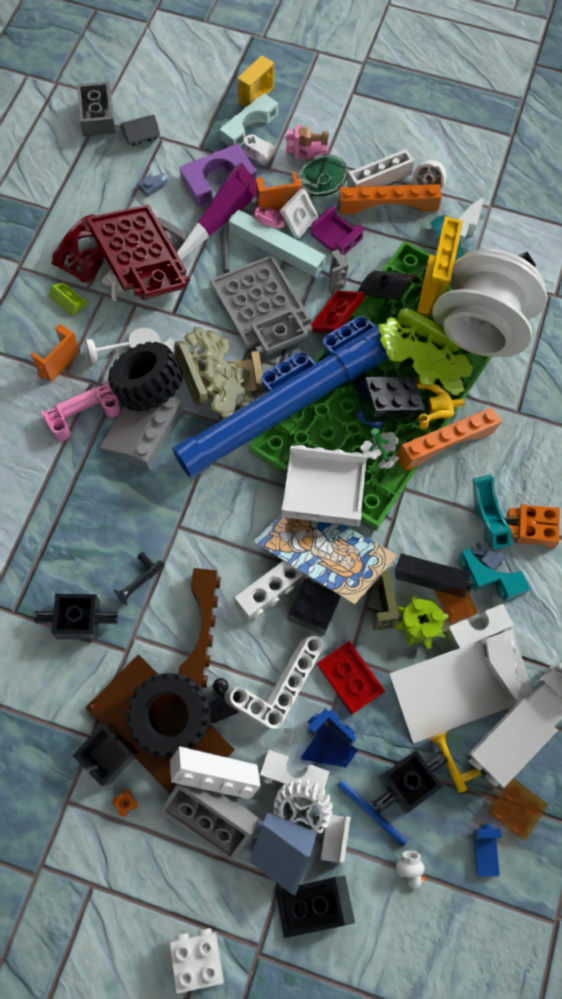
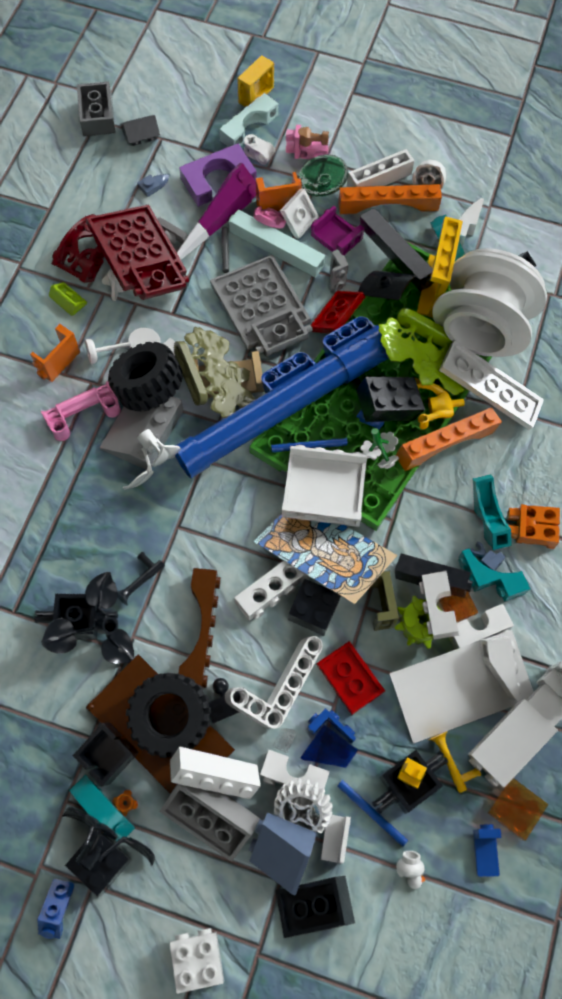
none -> blue bracket [37,879,75,939]
none -> black plant [41,572,134,664]
none -> black plant [62,807,155,871]
none -> black brick [65,829,132,897]
none -> teal arch [70,774,135,842]
none -> white plant [123,429,184,490]
none -> blue bar [271,438,347,452]
none -> black brick [360,208,435,291]
none -> yellow tile [397,757,427,789]
none -> white arch [419,571,459,640]
none -> white plate [439,340,543,430]

